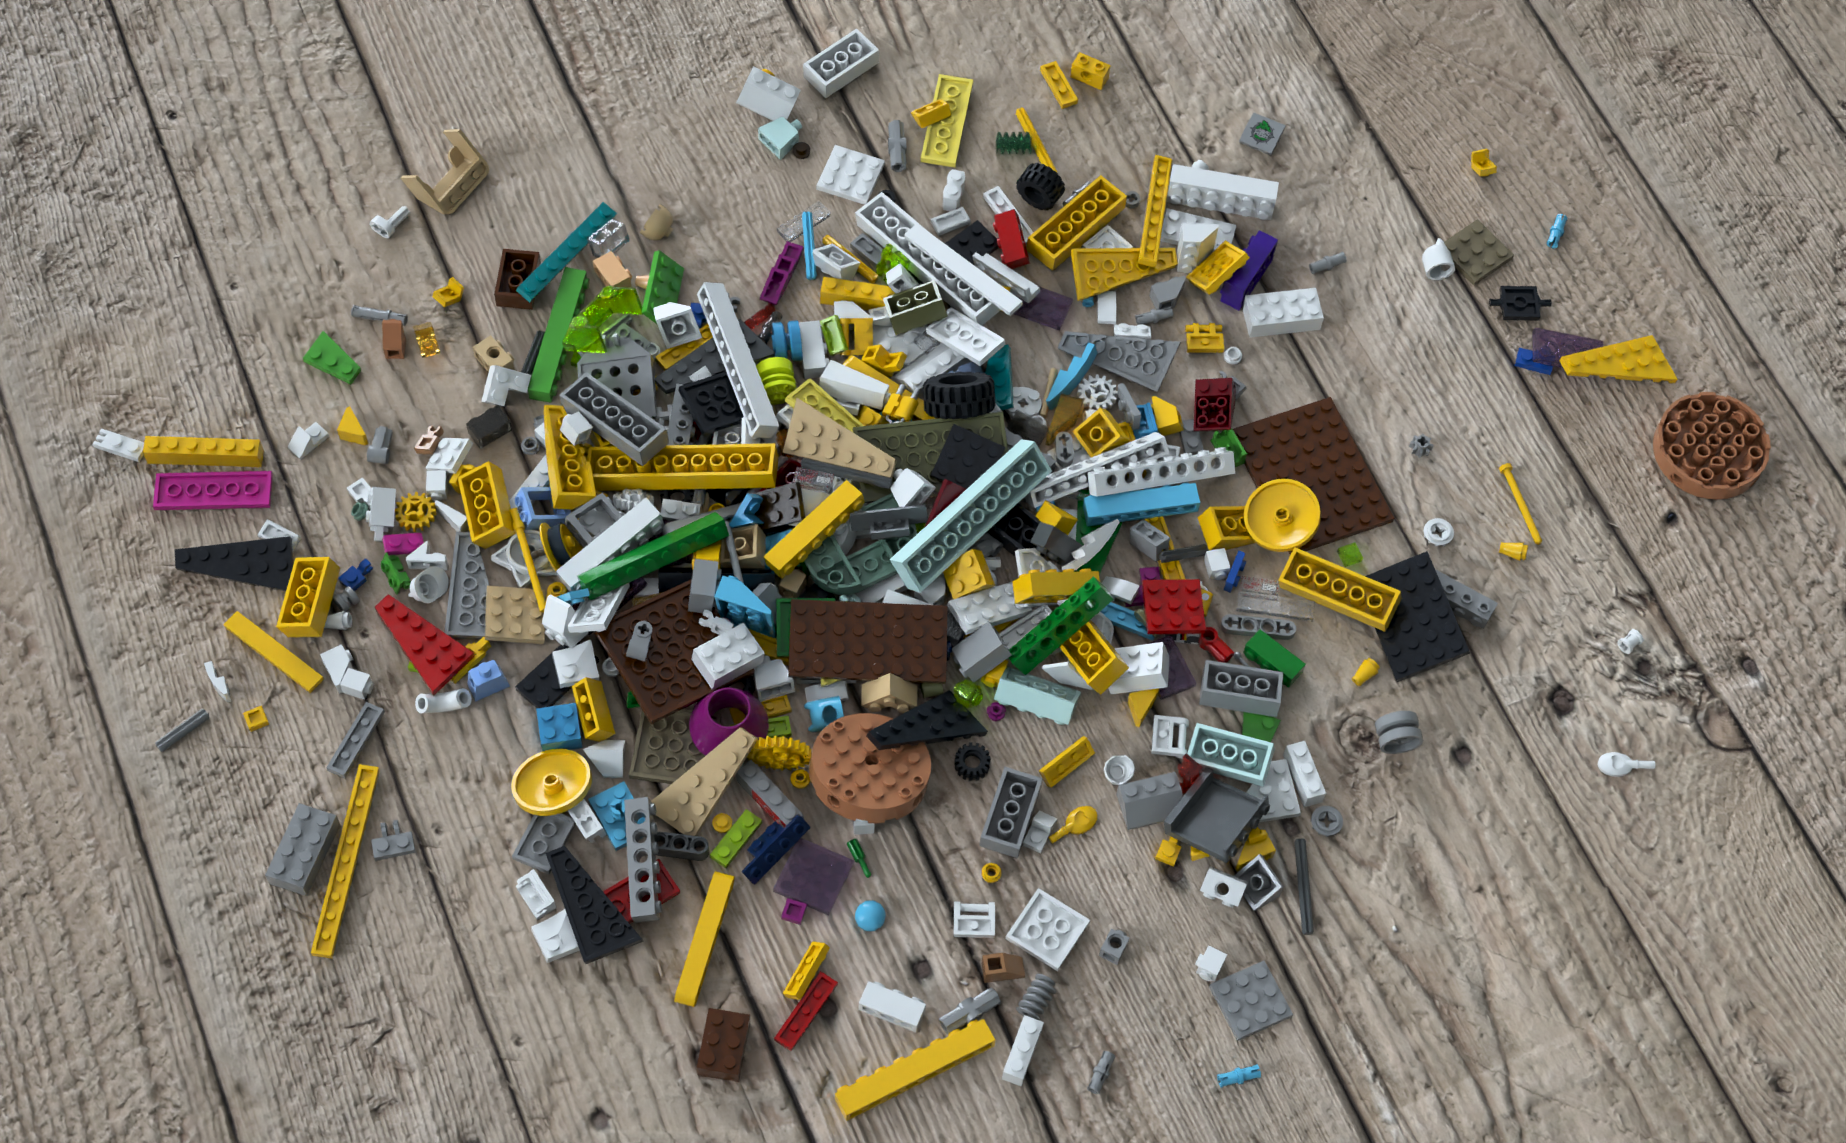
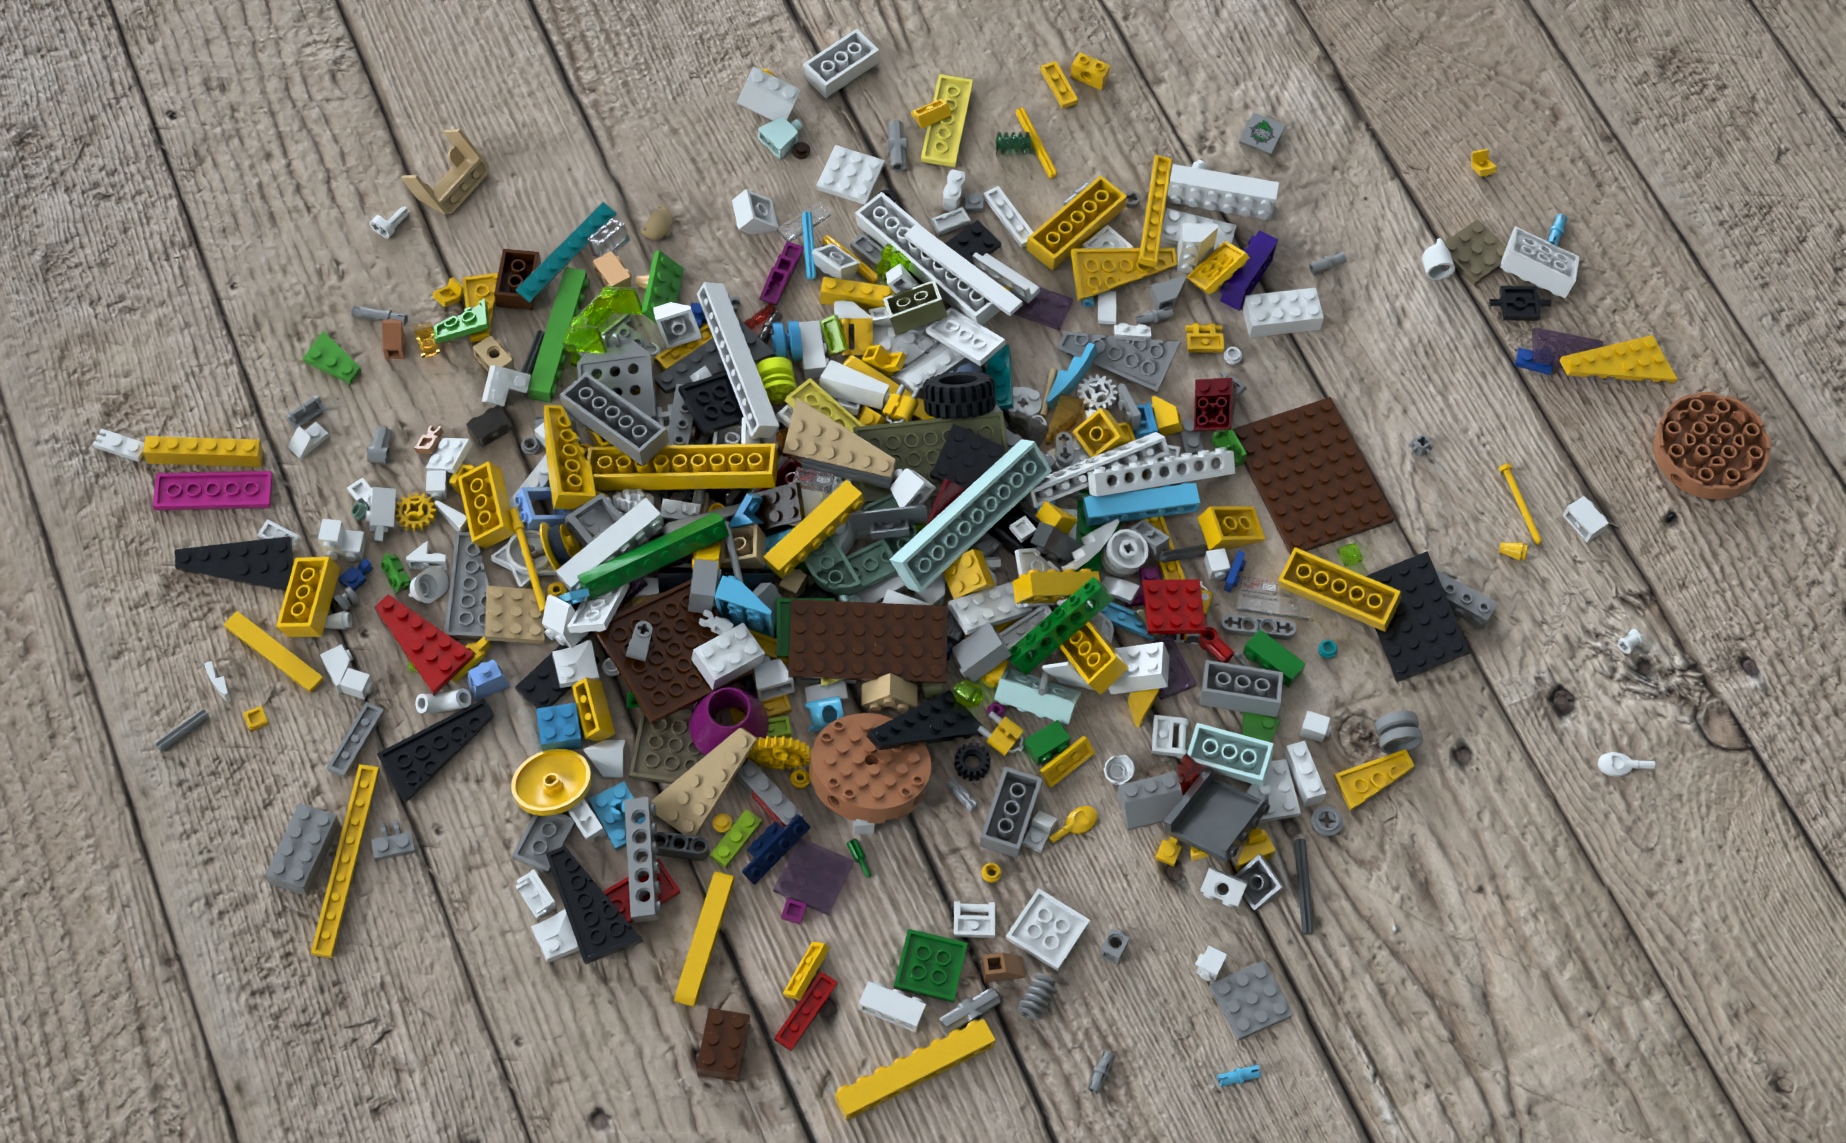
yellow slope [337,406,368,445] -> none
dark pink plate [382,533,424,555] -> none
white brick [560,411,593,446] -> none
medium azure hair [855,900,886,931] -> none
red brick [993,209,1030,269] -> none
white brick [1002,1015,1044,1086] -> none
black tyre [1016,163,1065,211] -> none
yellow dish [1244,479,1321,552] -> none
yellow cone [1352,658,1380,686] -> none
white gear [1423,518,1454,547] -> none
none -> light grey hinge [285,395,327,430]
none -> white brick [318,519,367,562]
none -> black wing [377,699,494,804]
none -> bright green wing [433,298,489,344]
none -> yellow wing [462,273,498,342]
none -> white slope [732,189,779,235]
none -> green plate [893,929,968,1003]
none -> light grey axle [946,777,978,811]
none -> light grey plate [964,193,983,213]
none -> yellow piece [977,711,1024,756]
none -> white plate [1009,516,1036,542]
none -> green brick [1024,720,1071,765]
none -> light grey bar [1038,661,1052,696]
none -> white wheel [1101,529,1149,578]
none -> white brick [1299,711,1332,743]
none -> teal plate [1318,640,1338,659]
none -> yellow wing [1334,749,1414,811]
none -> white slope [1500,226,1579,298]
none -> white brick [1563,496,1609,543]

